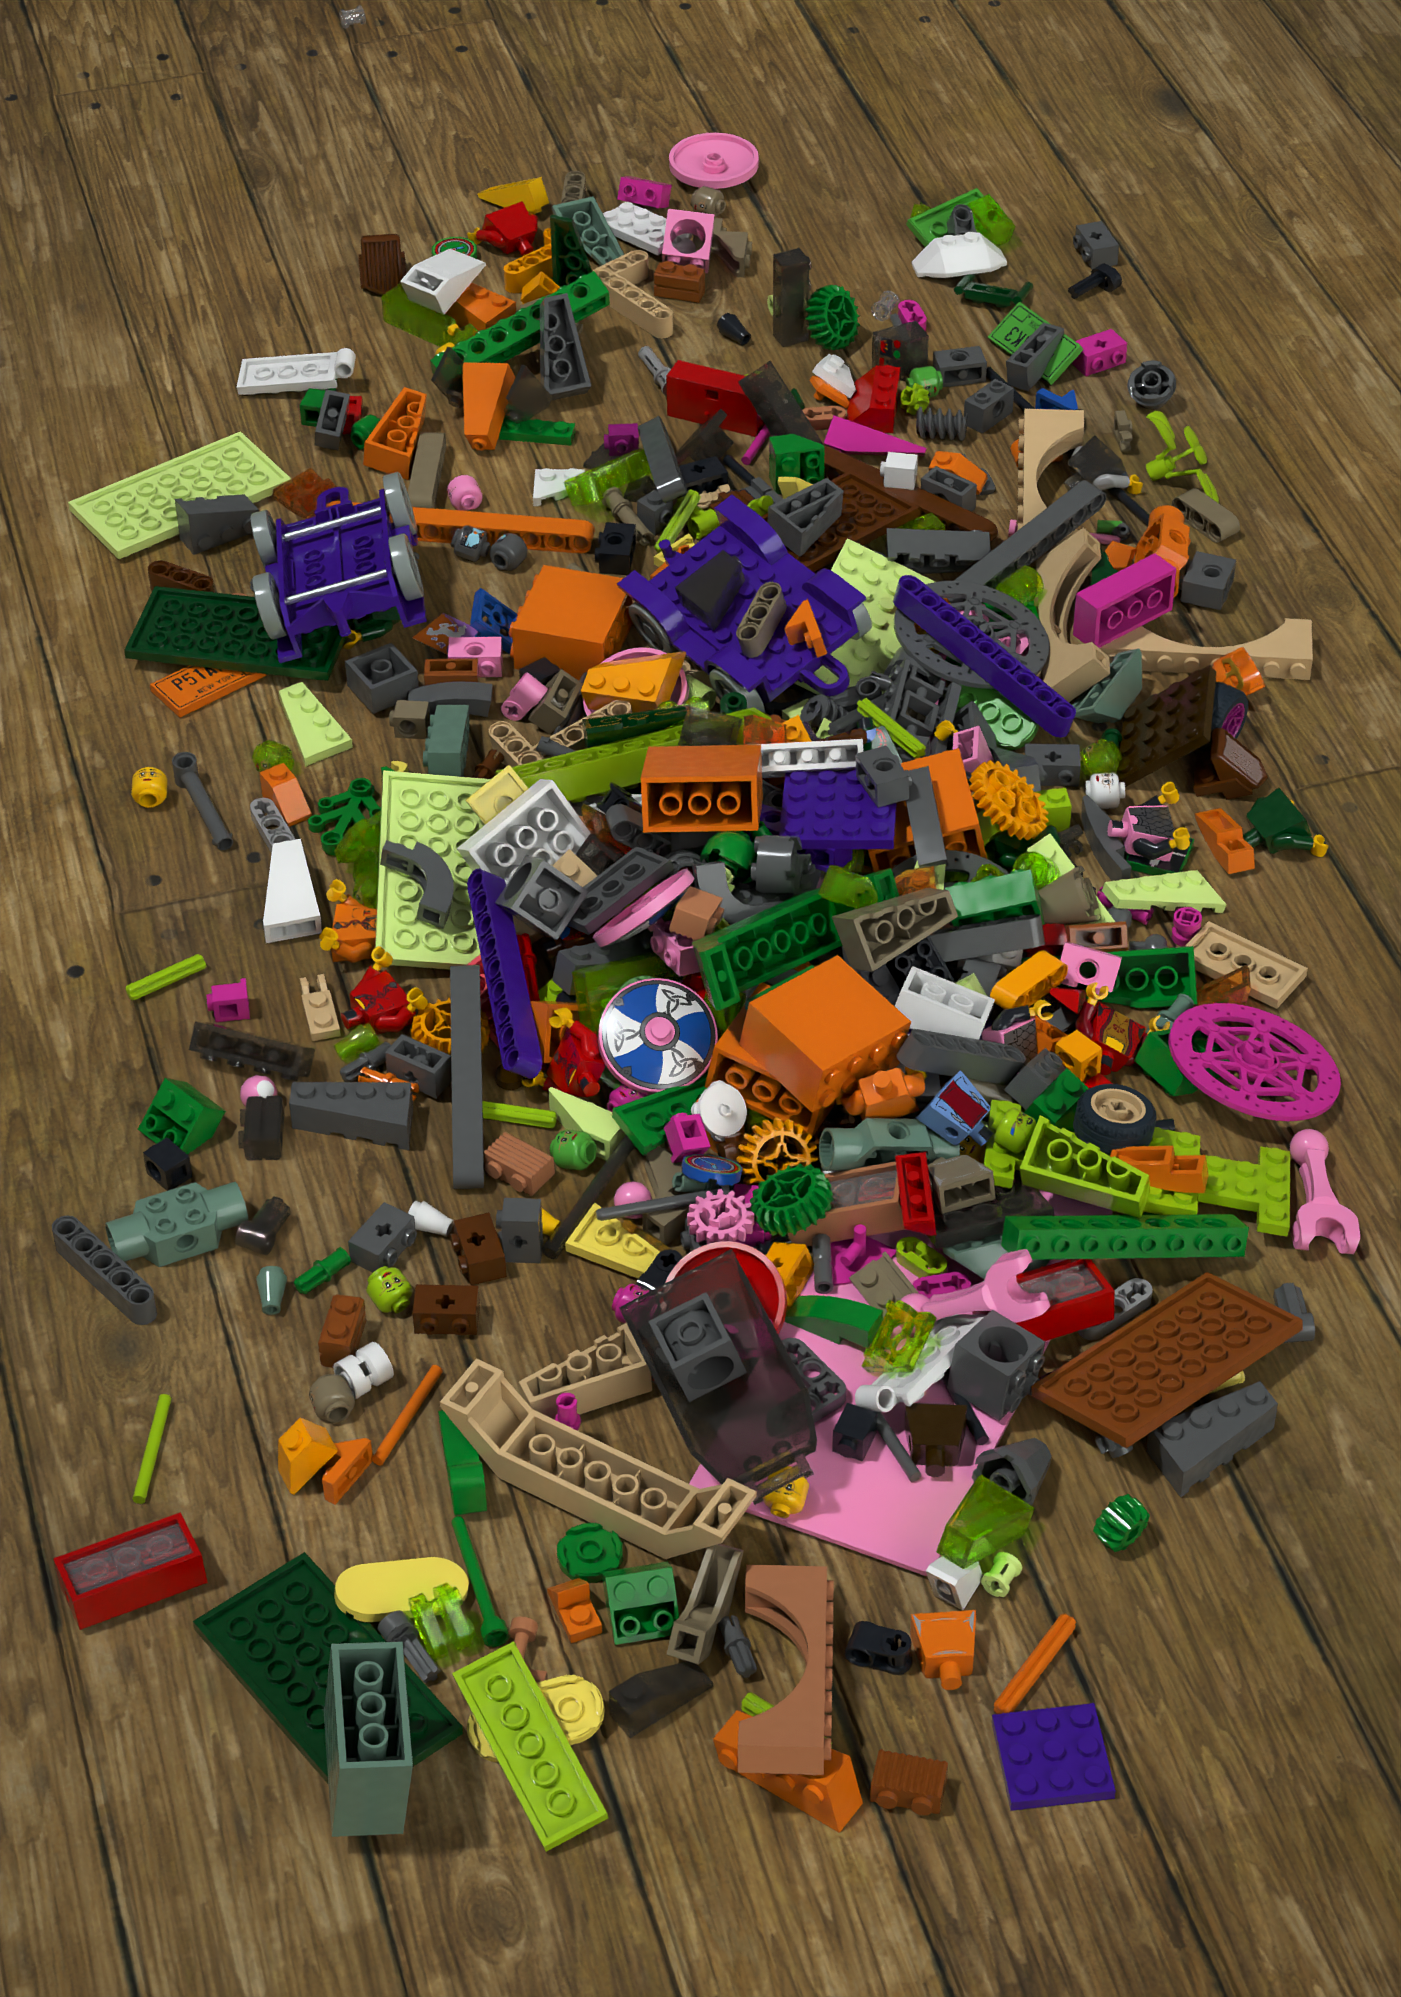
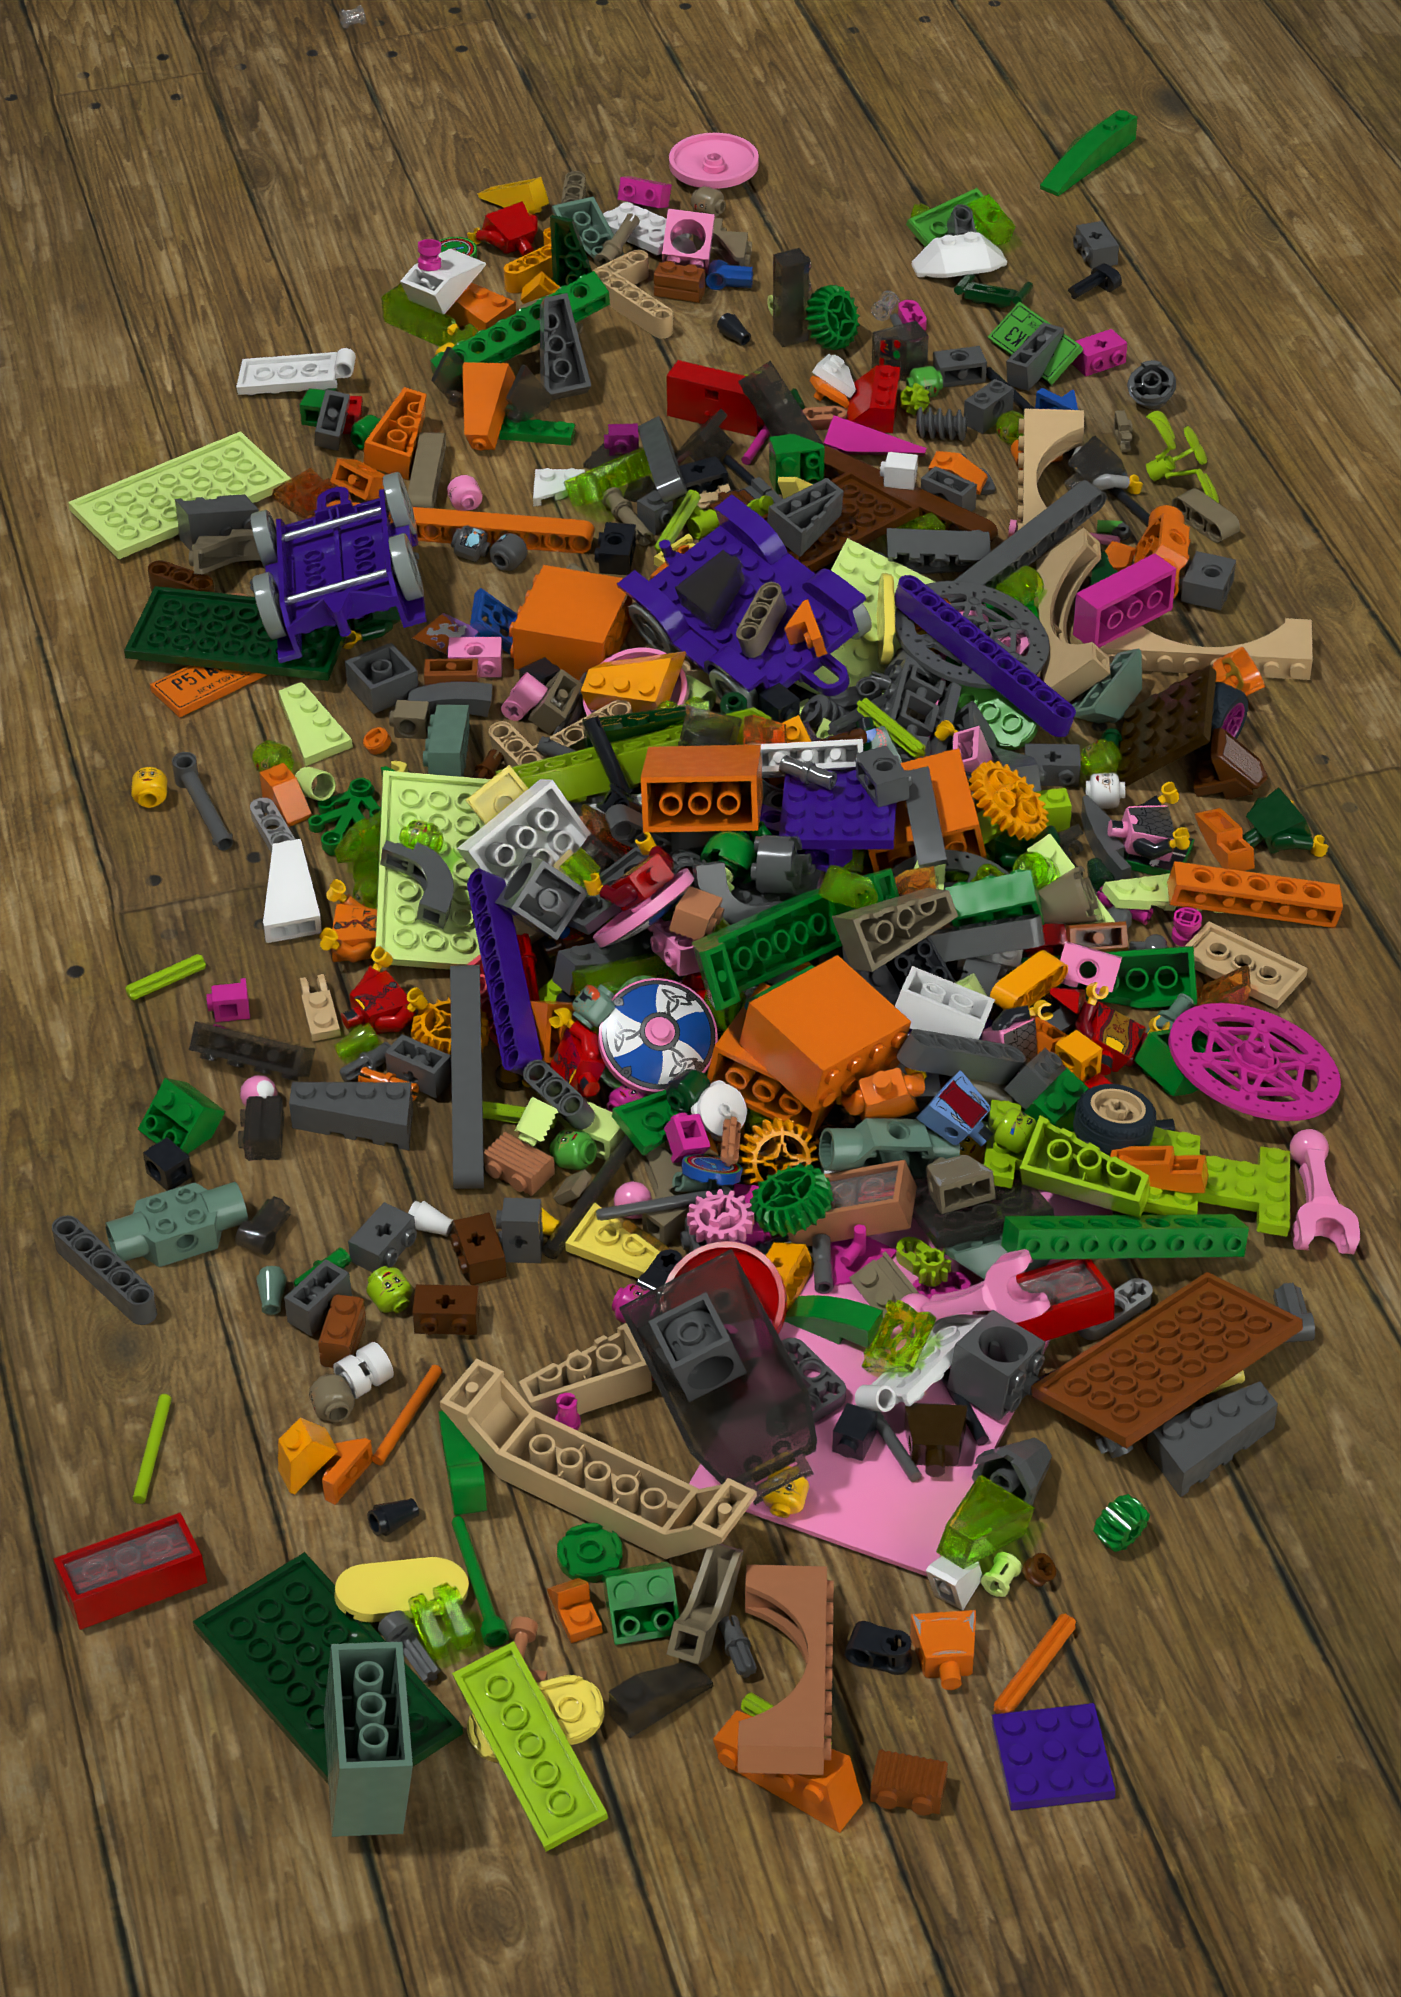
reddish brown piece [358,234,406,296] -> none
light grey pin [638,346,671,397] -> none
red slope [895,1152,937,1236] -> none
none -> dark tan arch [189,529,261,574]
none -> dark grey brick [284,1259,352,1336]
none -> yellowish green piece [295,767,336,801]
none -> orange brick [330,458,385,501]
none -> orange tile [363,727,391,755]
none -> black cone [367,1498,419,1536]
none -> clear neon green head [399,819,444,854]
none -> dark pink wheel [418,239,441,271]
none -> yellowish green brick [515,1097,558,1146]
none -> dark grey beam [523,1060,595,1130]
none -> dark tan tile [553,1169,592,1205]
none -> clear neon green brick [559,847,601,887]
none -> sand green head [572,984,615,1029]
none -> black pin [582,716,635,794]
none -> torso [583,832,675,912]
none -> dark tan pin [594,213,640,267]
none -> dark green head [666,1069,710,1114]
none -> blue piece [706,260,753,290]
none -> nougat axle [720,1117,741,1167]
none -> black brick [758,683,800,727]
none -> dark grey pin [779,755,837,790]
none -> light yellow tile [877,573,895,665]
none -> lime gear [912,1248,952,1287]
none -> clear neon green head [996,410,1024,445]
none -> reddish brown bush [1022,1553,1056,1587]
none -> green wedge [1040,109,1138,196]
none -> clear green cone [1087,858,1115,894]
none -> orange brick [1167,861,1343,928]

